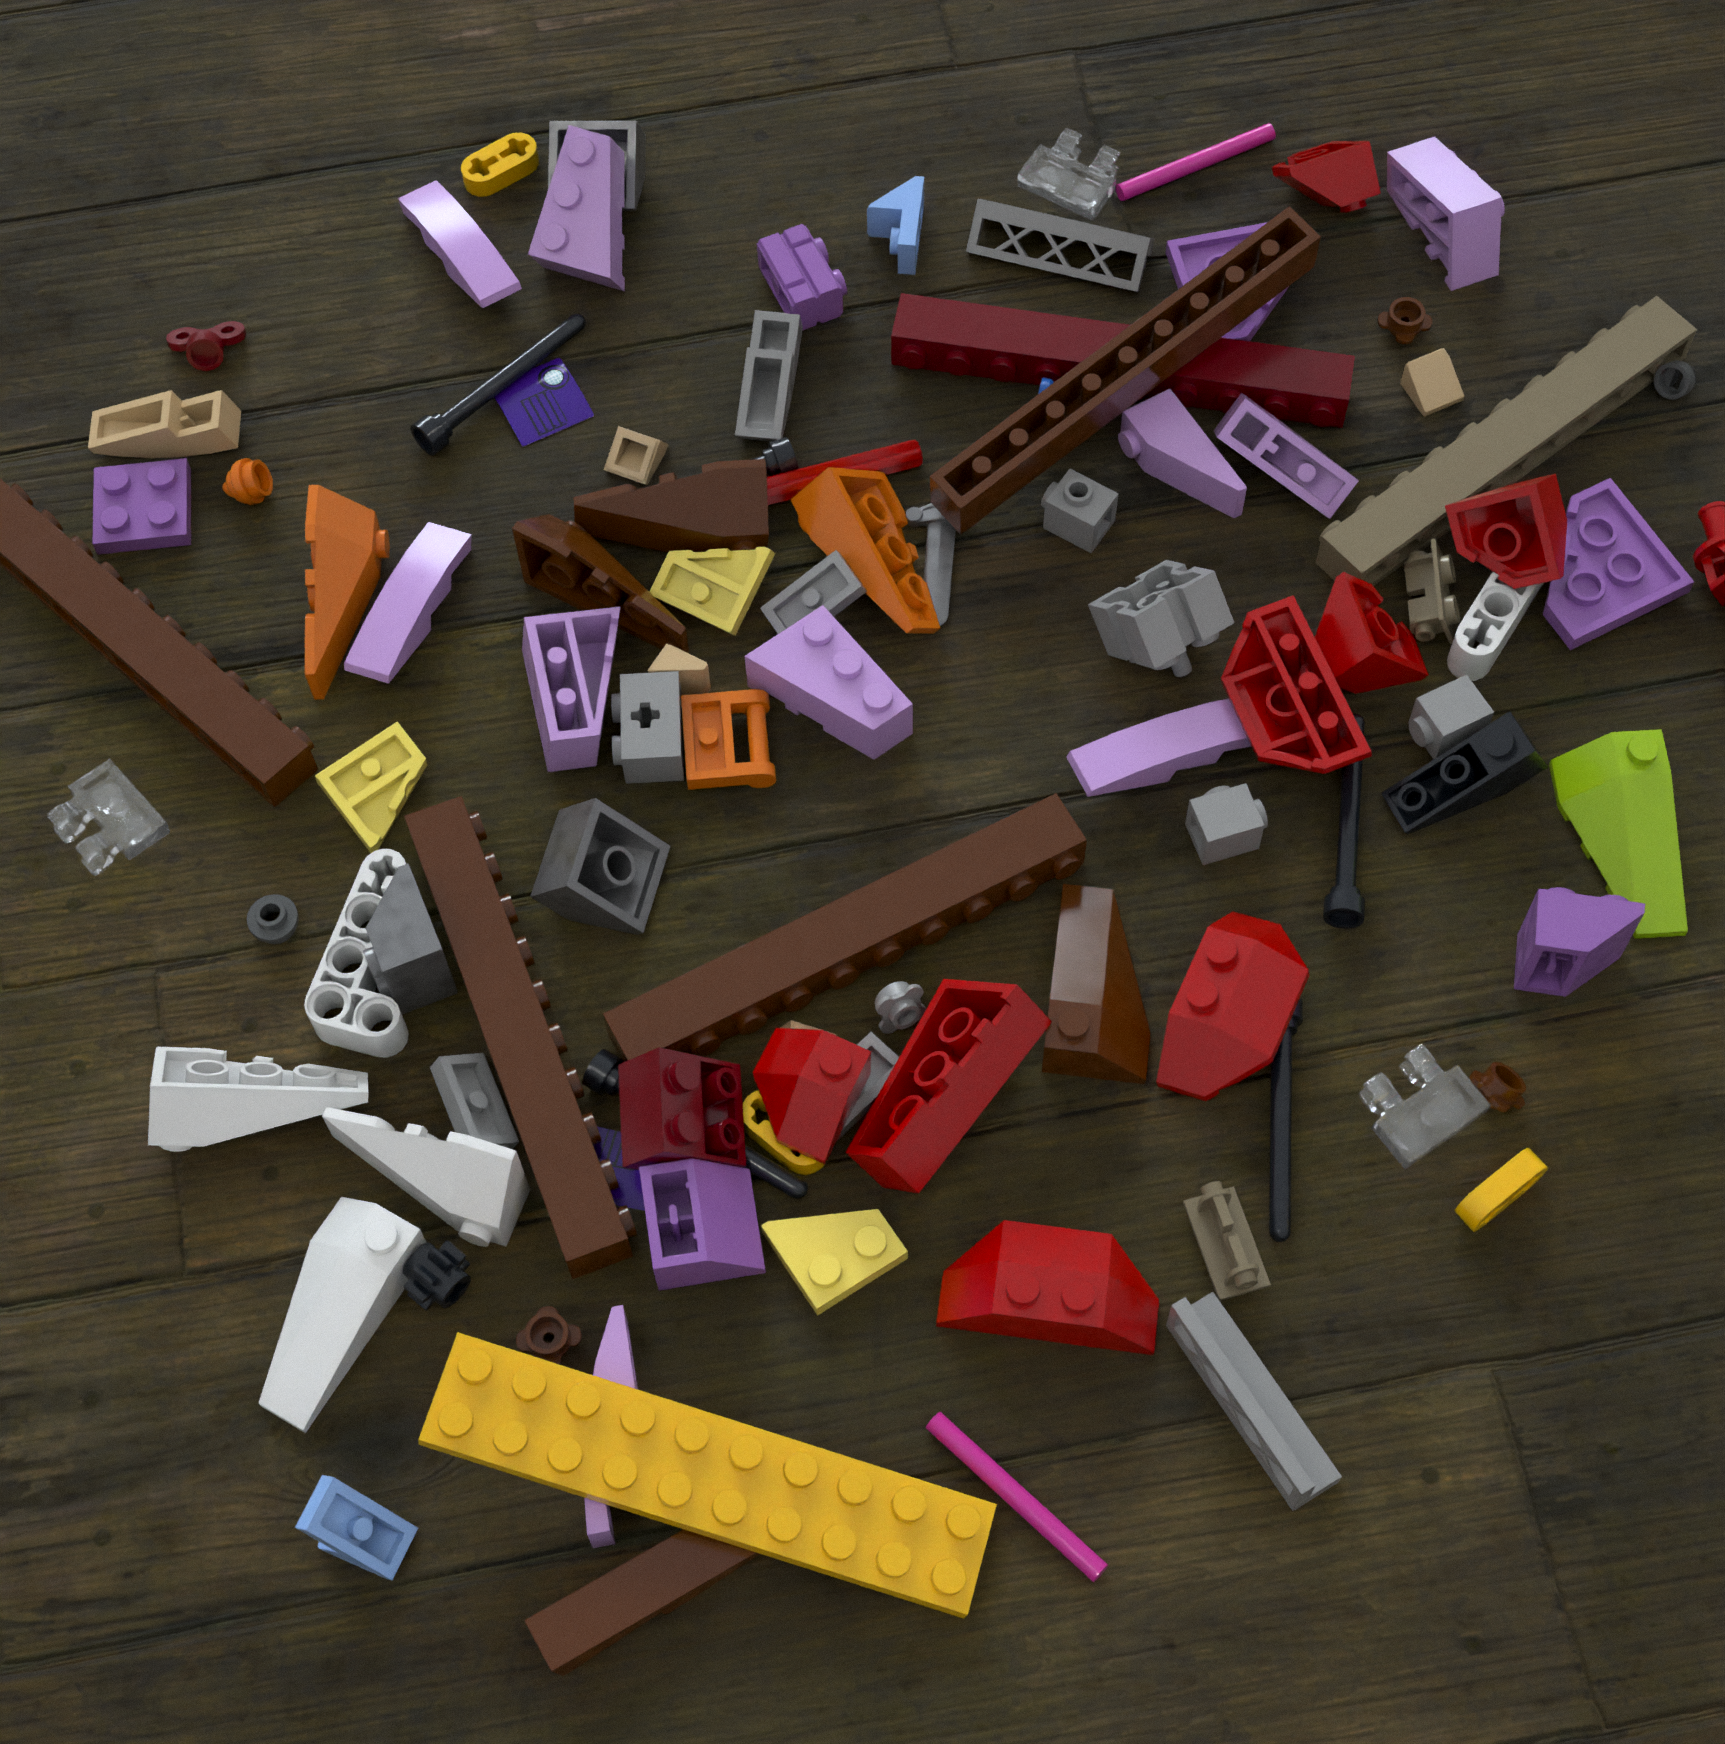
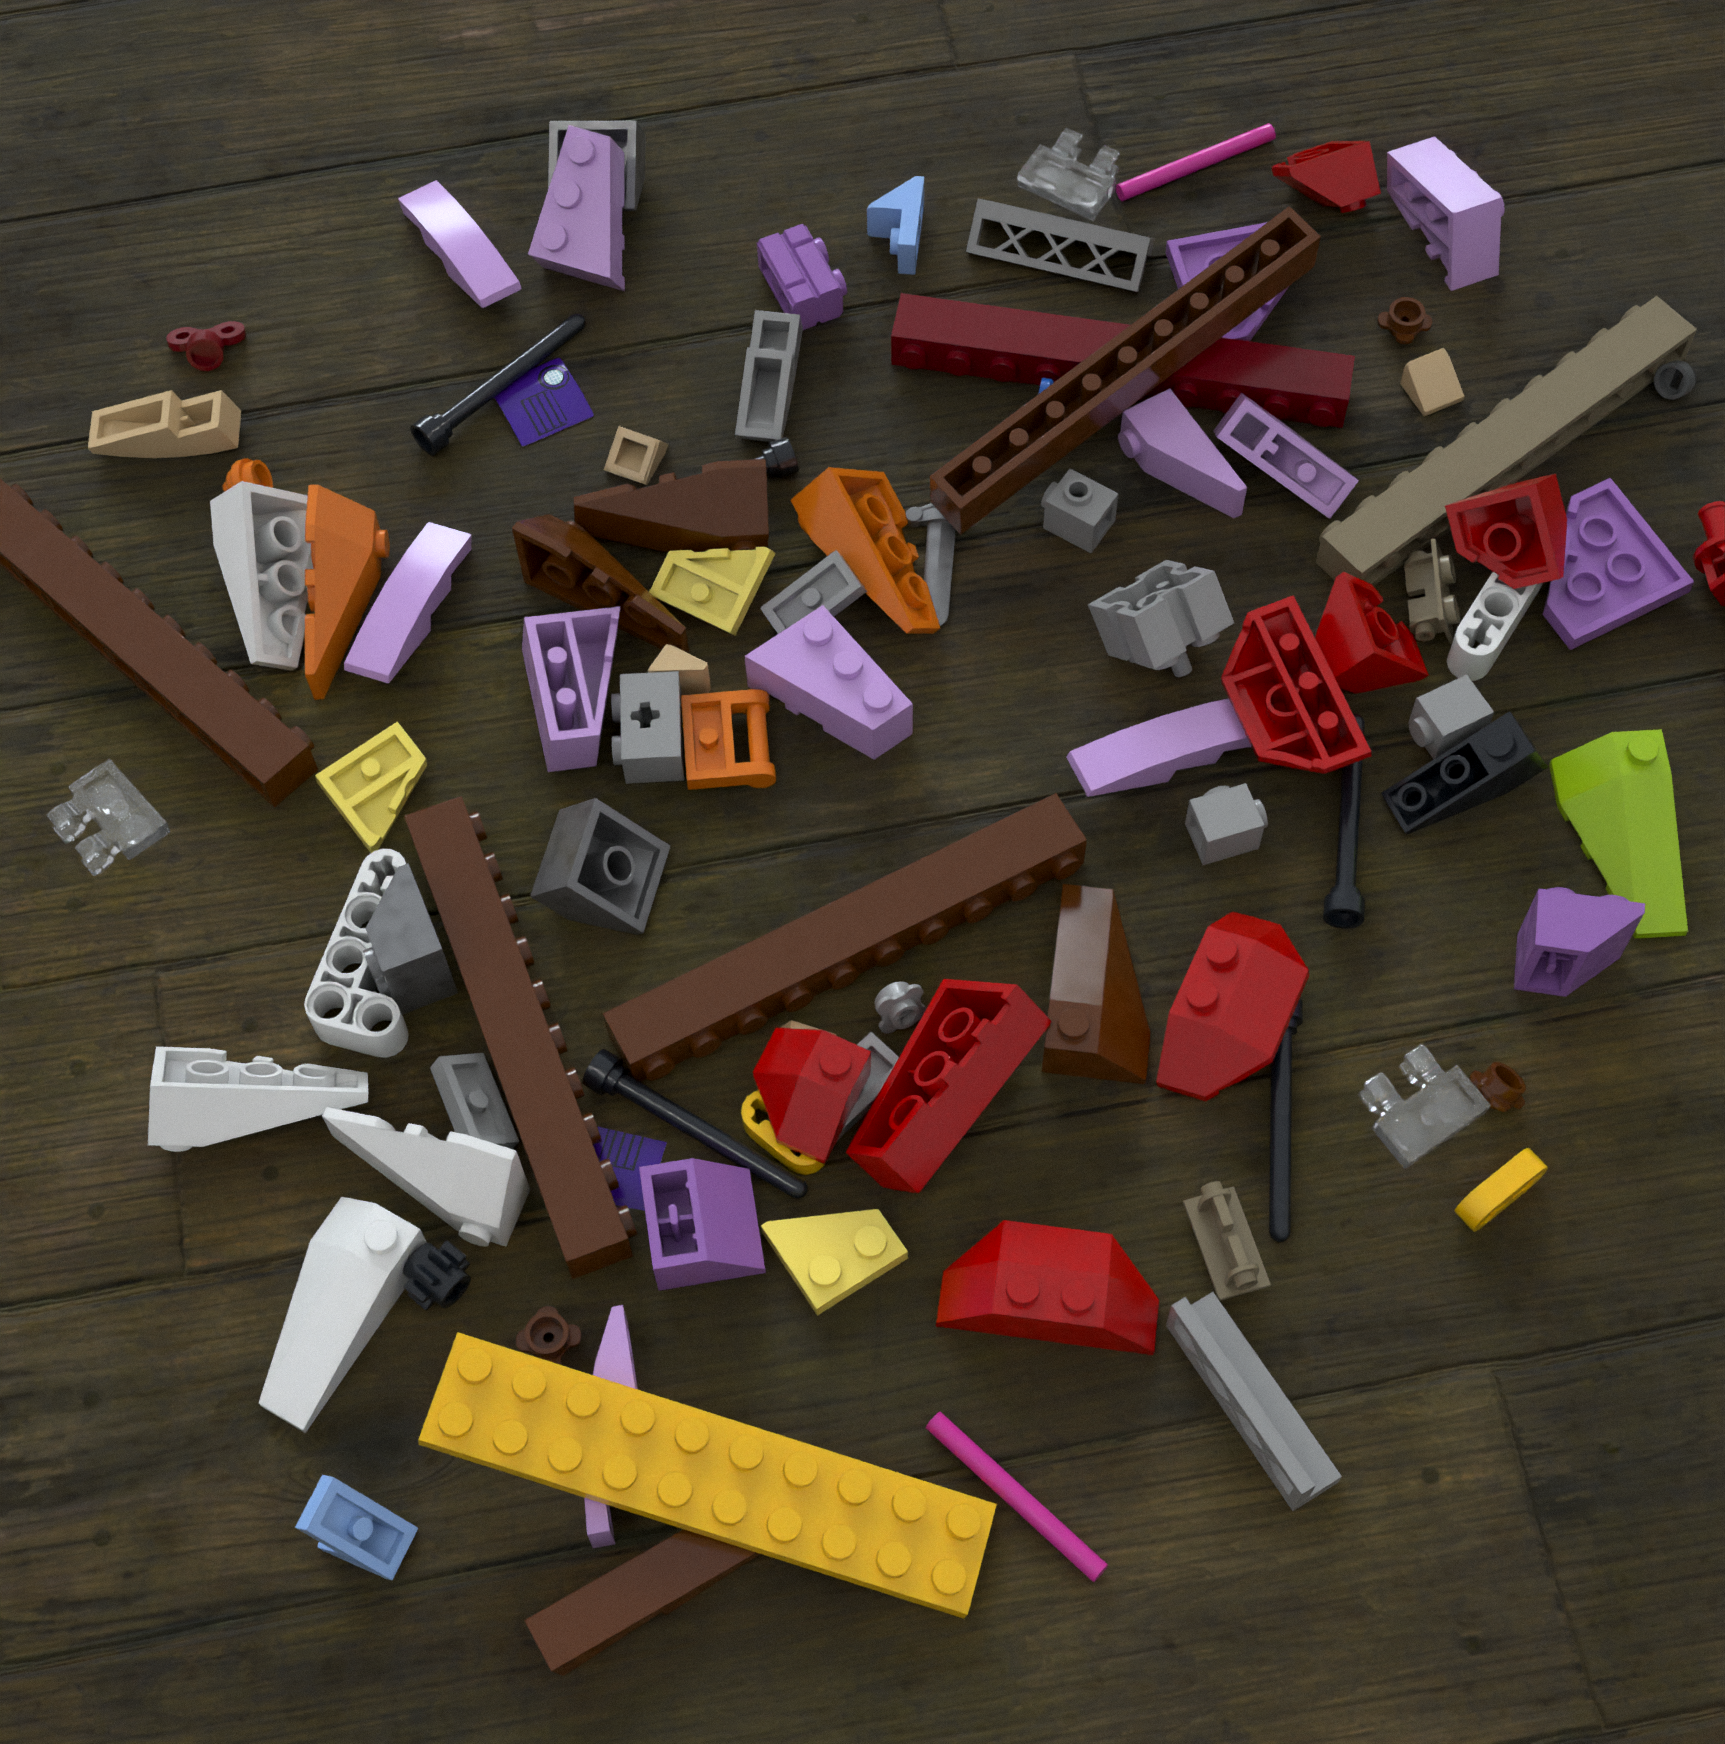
medium lavender plate [92,458,191,555] -> none
dark grey plate [247,894,299,944] -> none
yellow beam [461,133,539,197] -> none
dark red slope [618,1047,746,1170] -> none
red axle [767,440,923,505] -> none
none -> white wedge [210,481,314,671]

